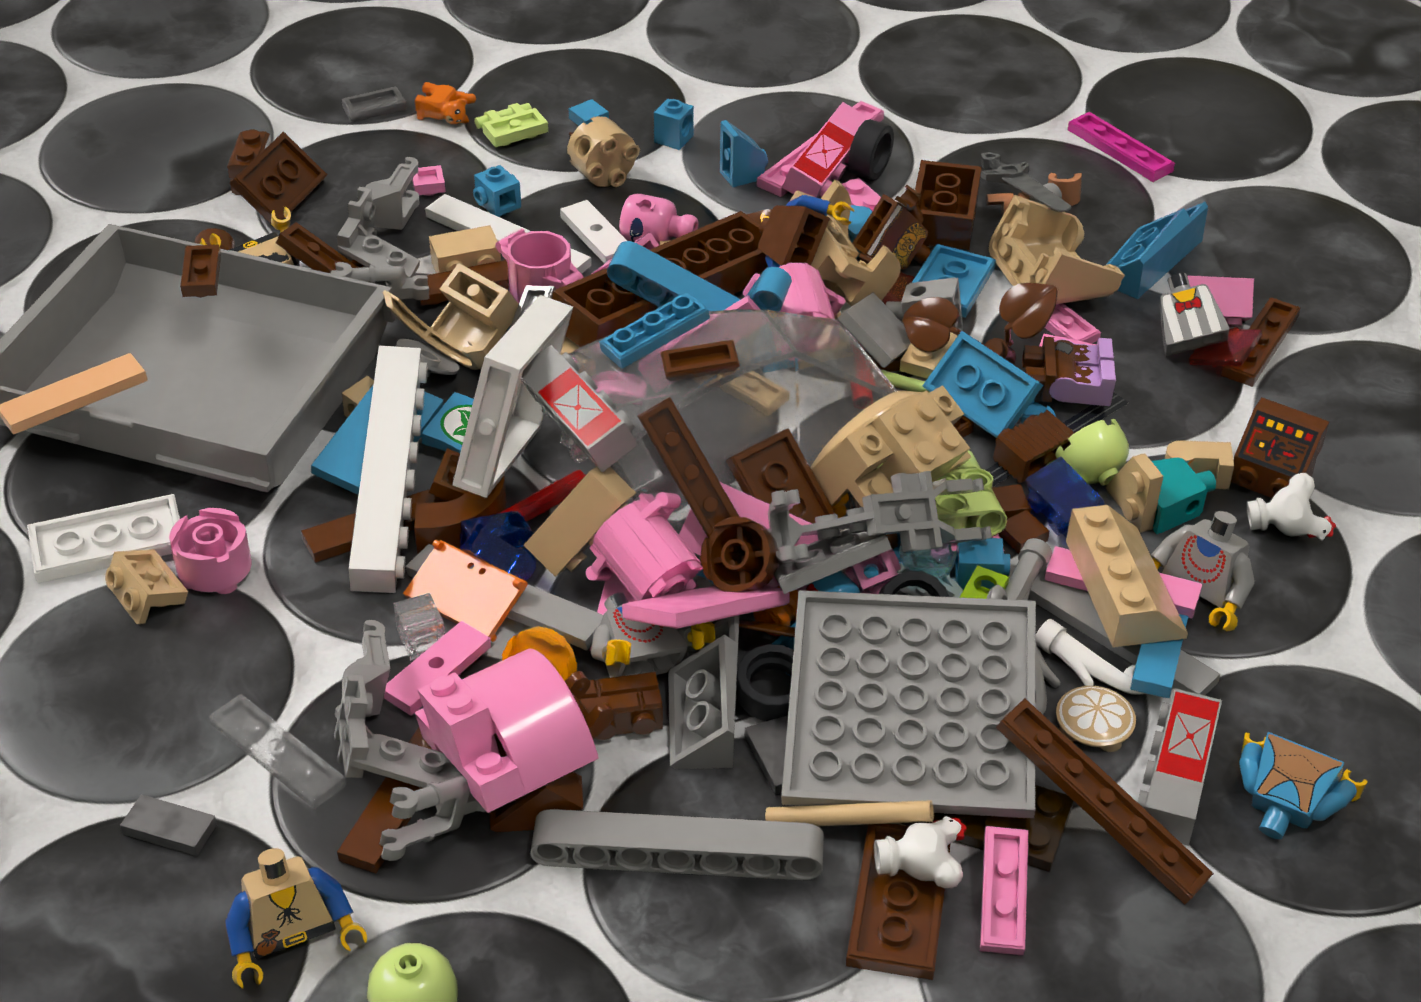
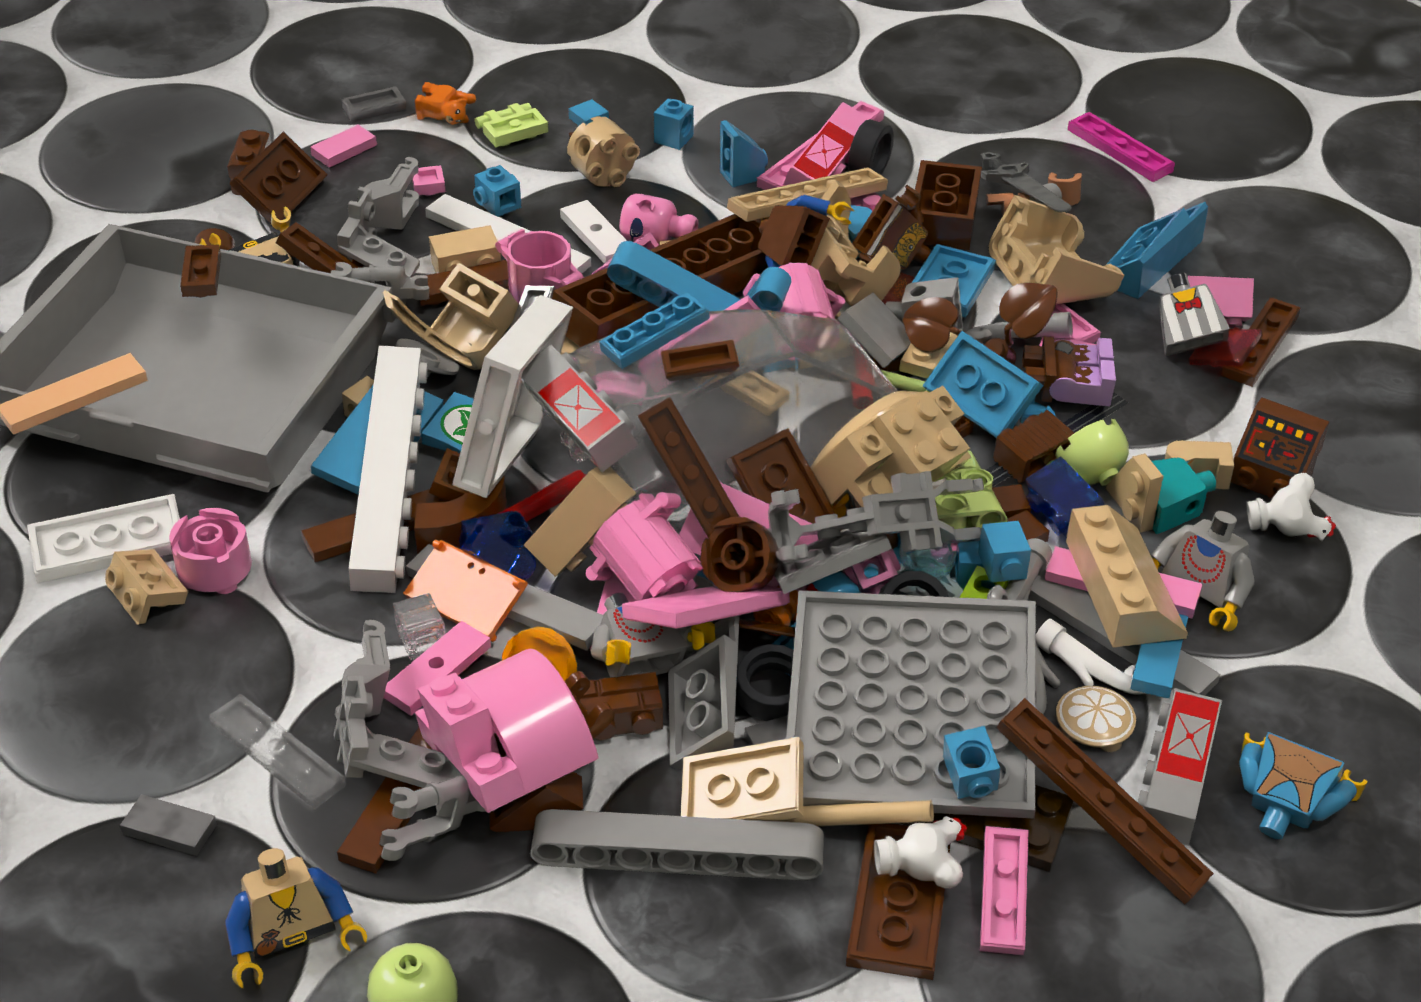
none -> bright pink tile [310,125,377,168]
none -> tile [681,737,804,821]
none -> tan tile [727,168,888,222]
none -> dark azure brick [943,726,1000,799]
none -> light grey plant [965,312,1073,343]
none -> dark azure brick [978,521,1031,582]

